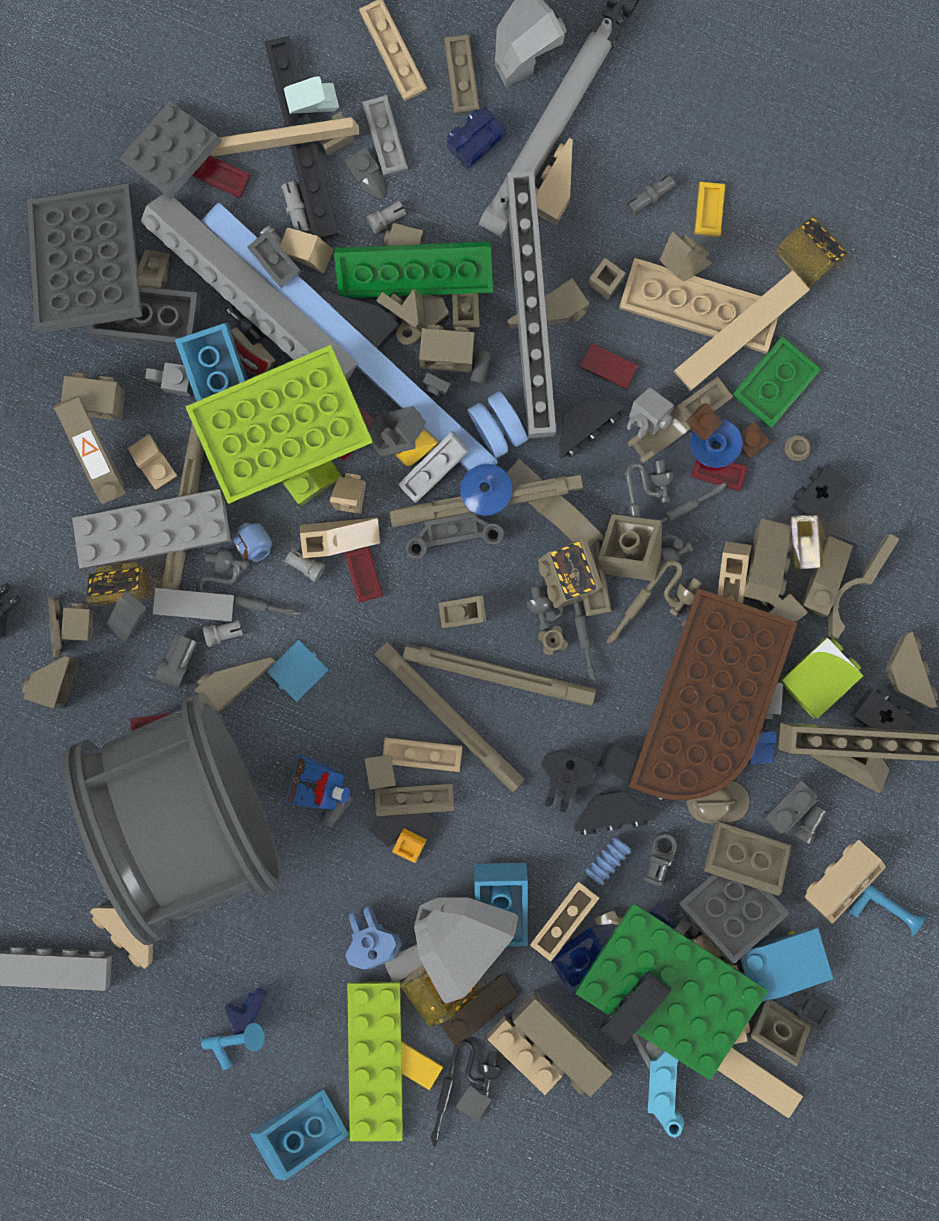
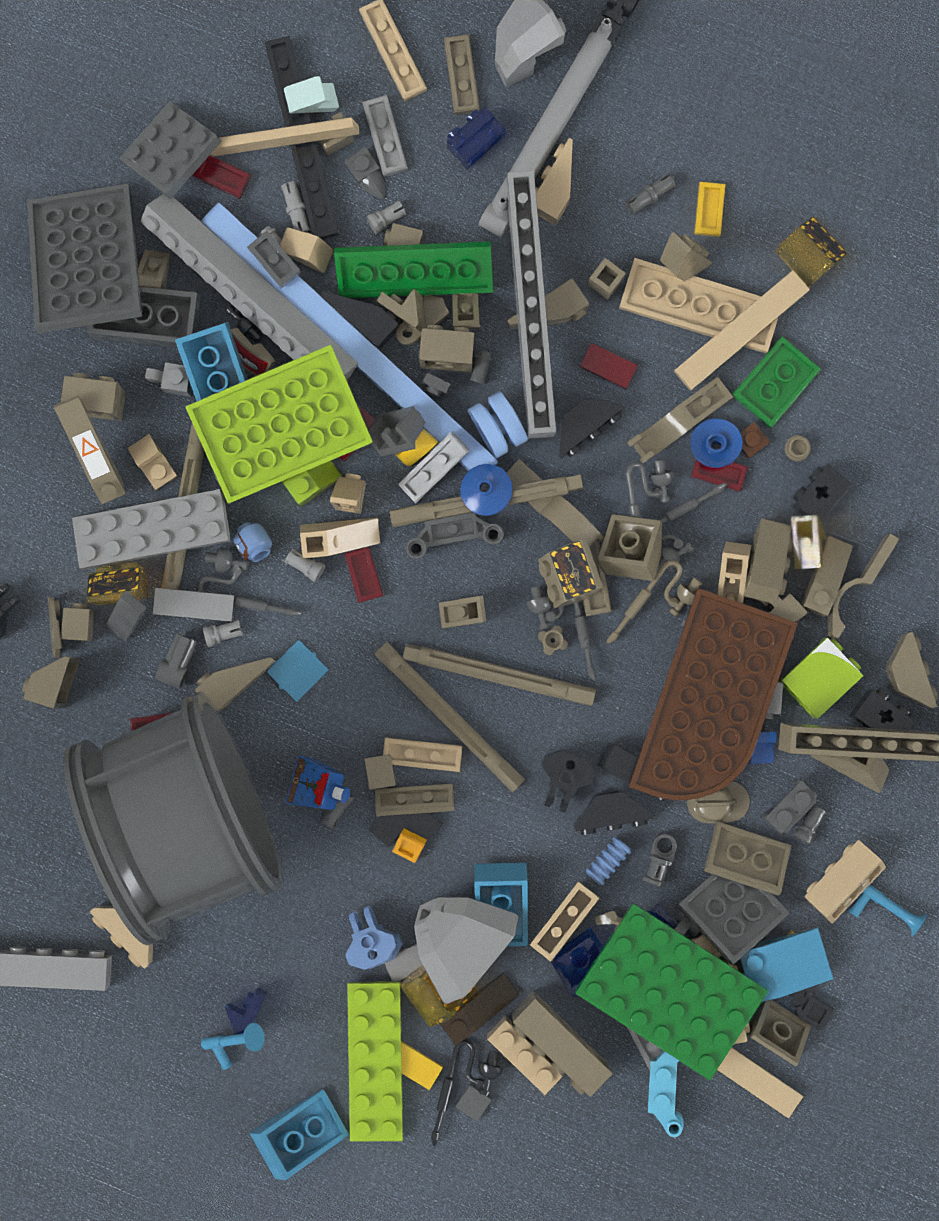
black beam [599,970,671,1047] -> none
light grey brick [627,387,674,438] -> none
reddish brown plate [685,403,723,440] -> none

